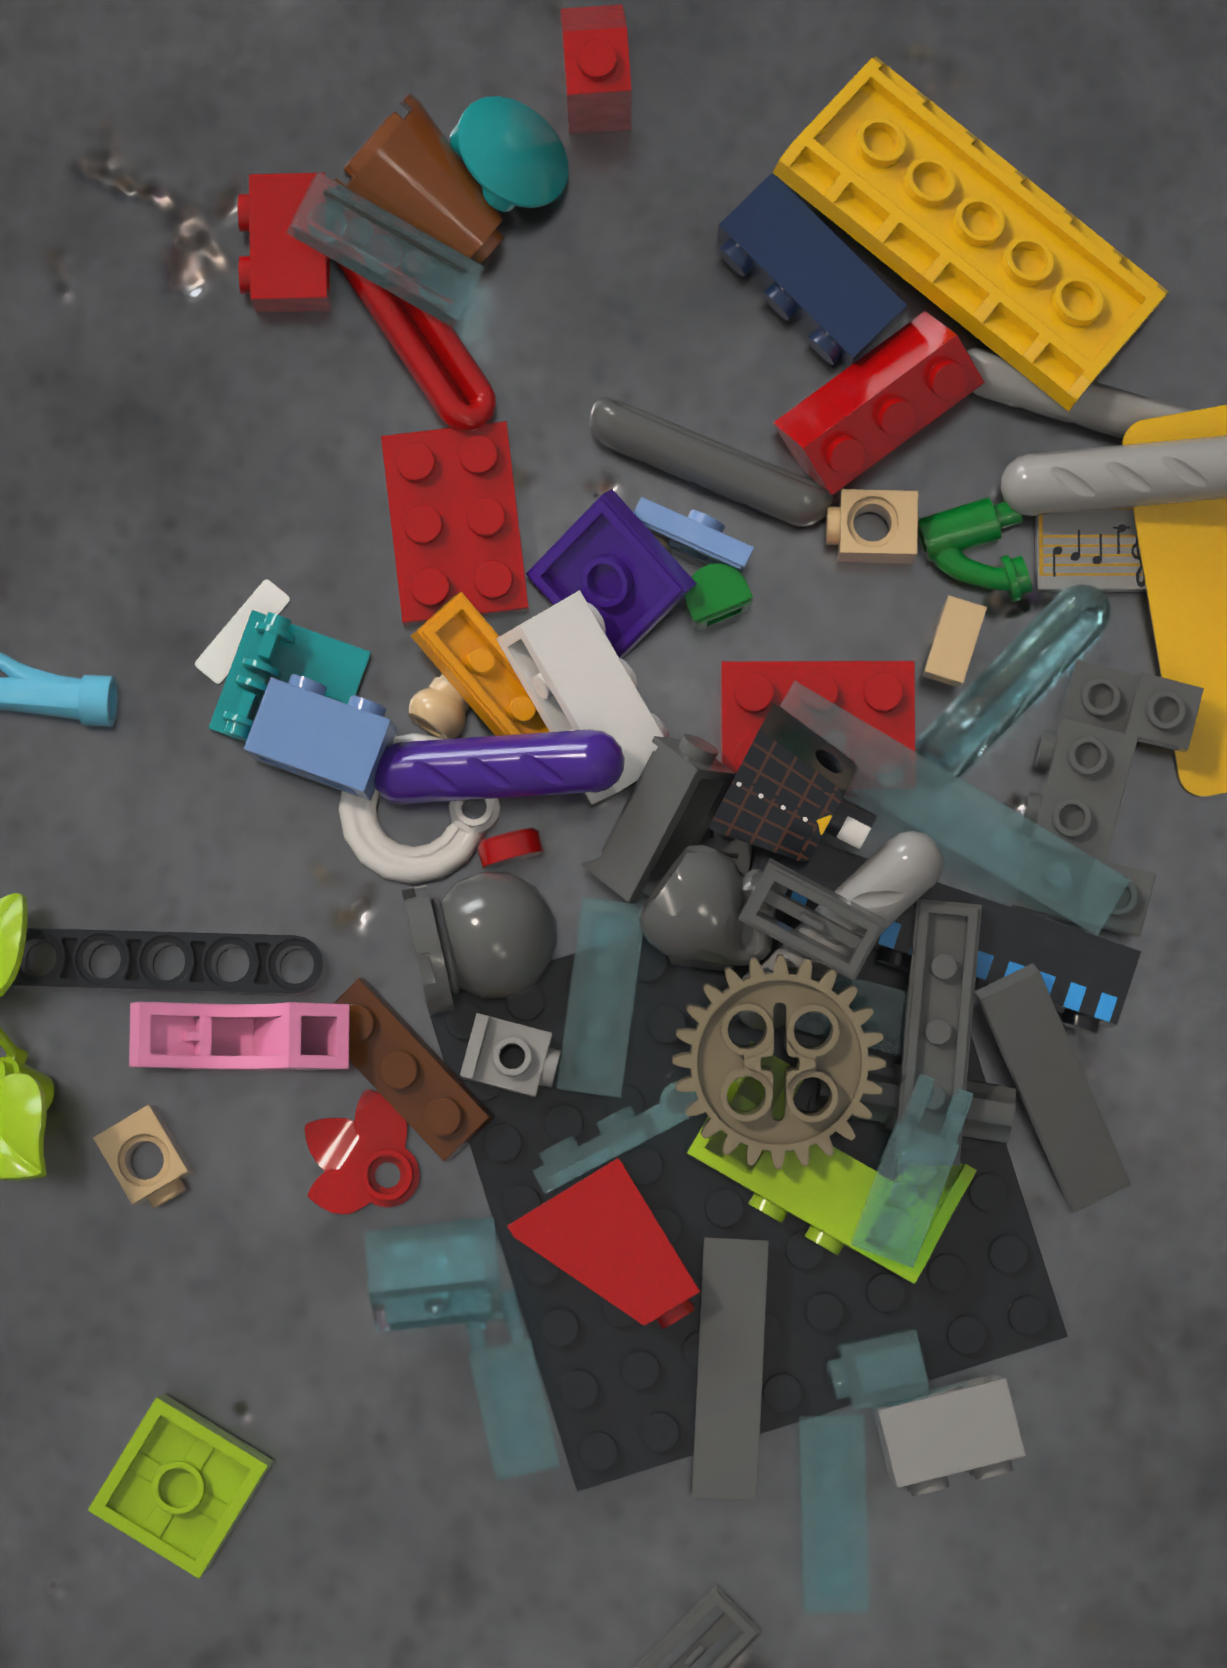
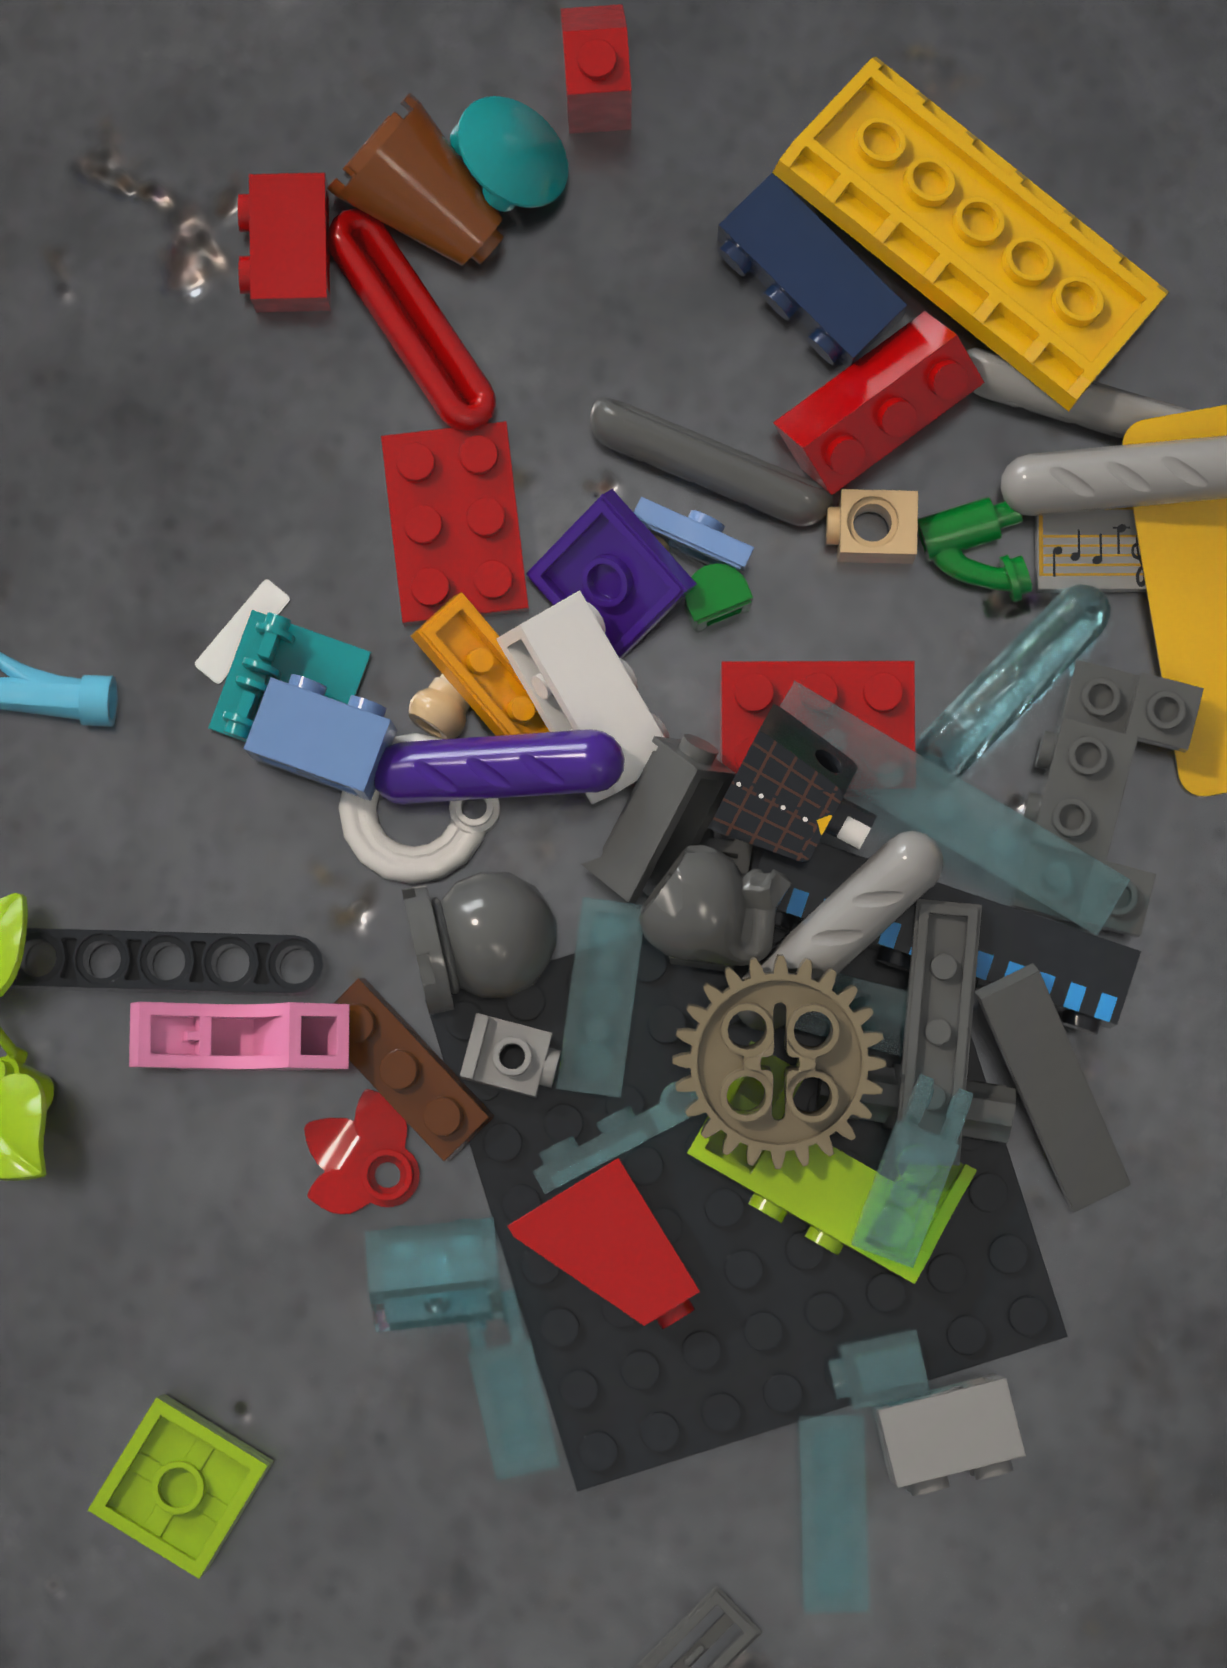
tan brick [93,1105,194,1209] -> none
clear light blue plate [286,172,484,327] -> none
red tile [477,828,544,869] -> none
dark grey tile [691,1237,769,1502] -> none
dark grey tile [738,858,886,981] -> none
tan piece [922,595,987,688] -> none

